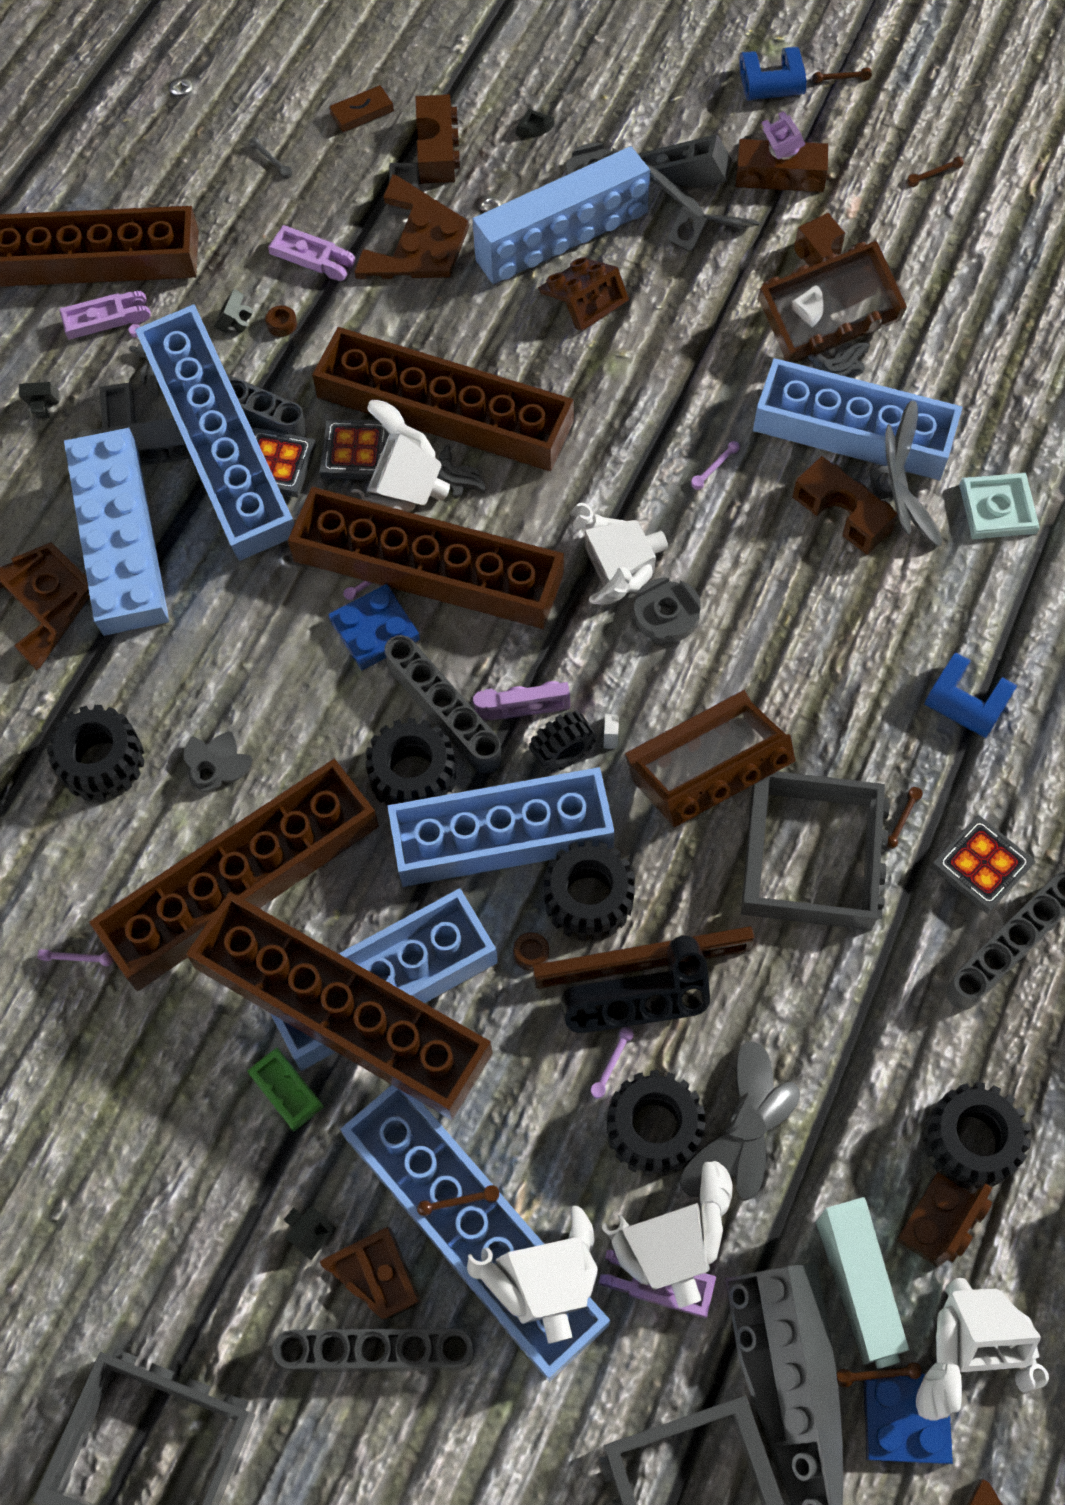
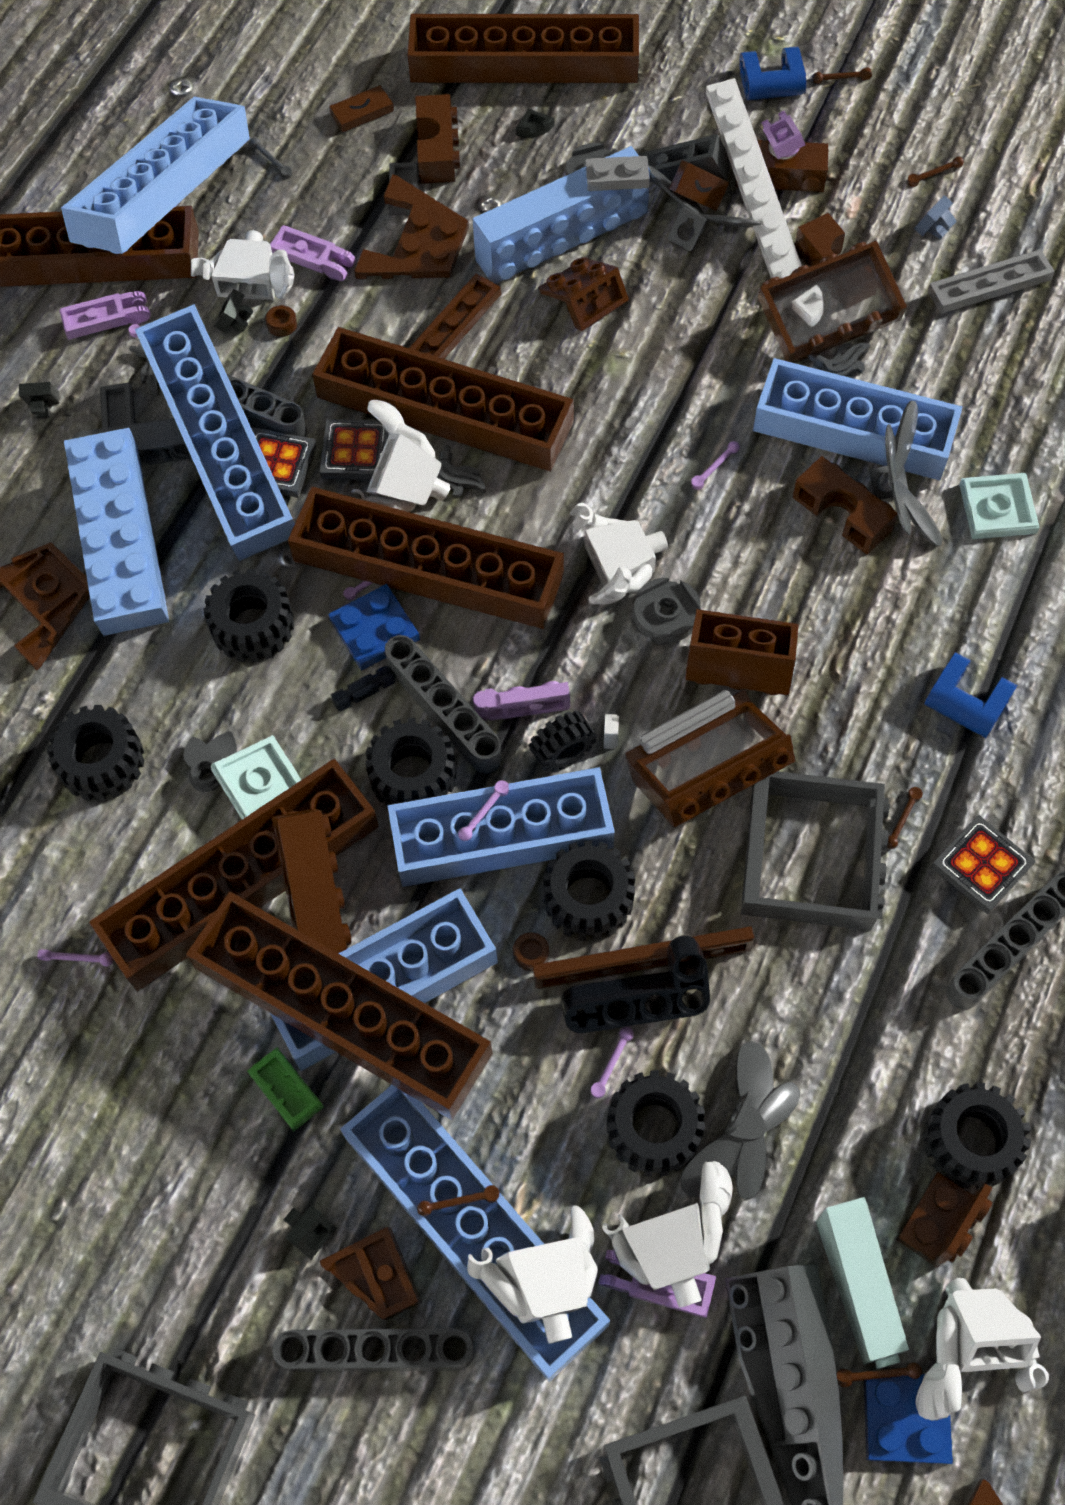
none -> light blue brick [61,97,250,254]
none -> white torso [191,230,294,301]
none -> black tyre [203,569,294,663]
none -> light aqua tile [211,735,301,819]
none -> reddish brown brick [272,808,351,953]
none -> black axle [330,666,396,711]
none -> reddish brown brick [407,14,639,83]
none -> reddish brown plate [409,273,501,359]
none -> lavender hinge [458,780,509,841]
none -> light grey plate [586,156,650,191]
none -> light grey axle [640,690,735,754]
none -> reddish brown tile [669,160,729,211]
none -> reddish brown brick [685,609,799,696]
none -> white plate [706,78,808,295]
none -> sand blue tile [914,195,956,239]
none -> light grey plate [928,249,1055,314]

